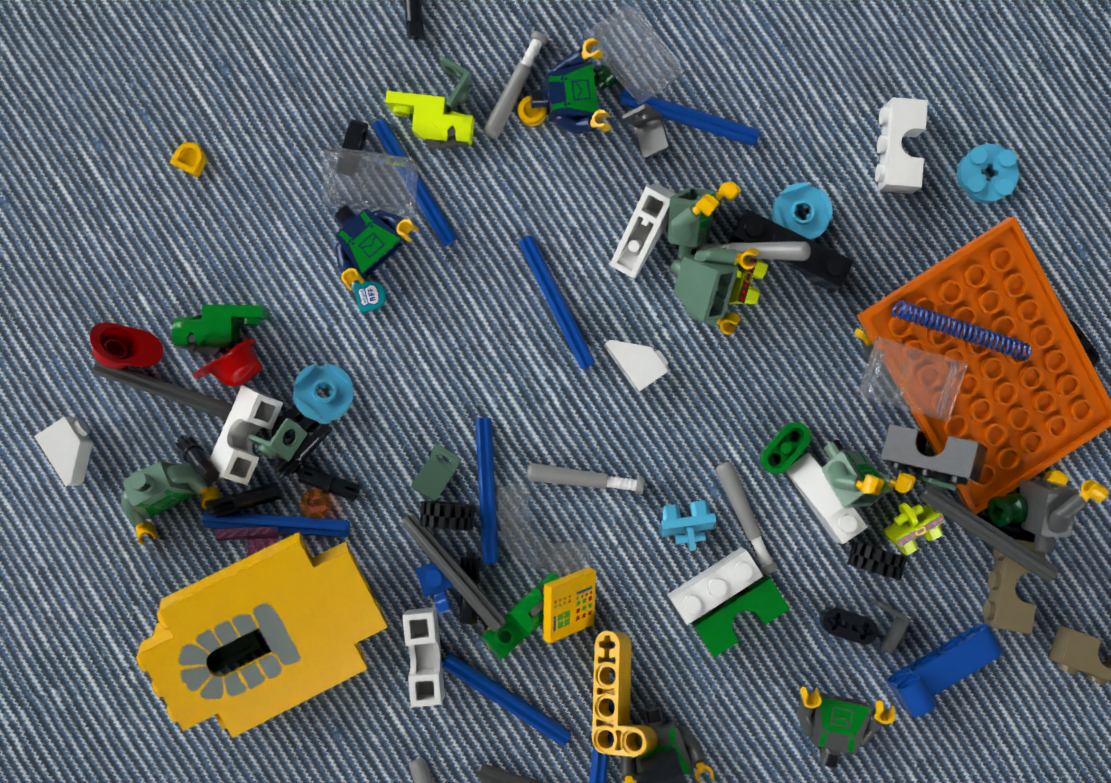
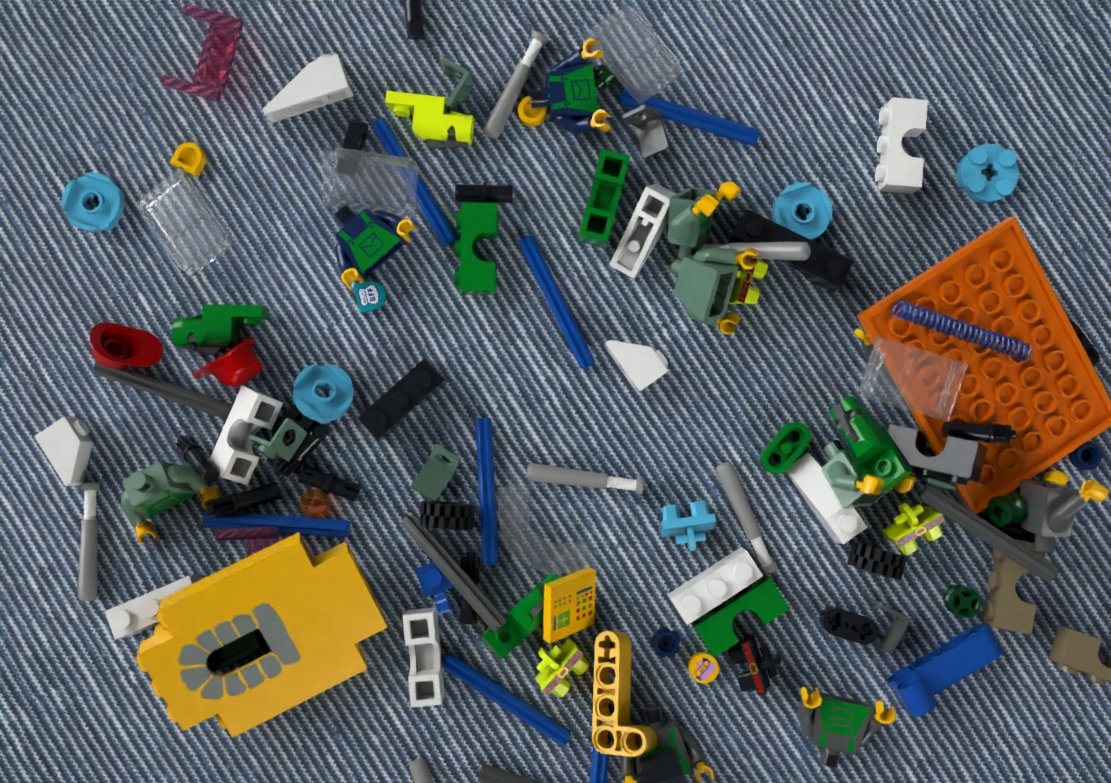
none -> medium azure plate [61,172,125,232]
none -> light grey piece [78,483,100,601]
none -> white arch [105,574,204,640]
none -> clear piece [137,167,234,277]
none -> clear pink plate [161,4,243,102]
none -> white slope [263,54,354,123]
none -> black arch [358,358,448,441]
none -> green arch [454,202,499,295]
none -> black axle [455,182,513,204]
none -> neon yellow hips [535,638,590,697]
none -> green arch [578,149,630,248]
none -> dark blue plate [651,627,680,657]
none -> yellow tile [688,652,719,684]
none -> black hips [728,633,782,696]
none -> green plate [829,397,912,491]
none -> black piece [941,422,1017,444]
none -> dark green wheel [943,585,981,618]
none -> dark blue plate [1070,441,1102,470]

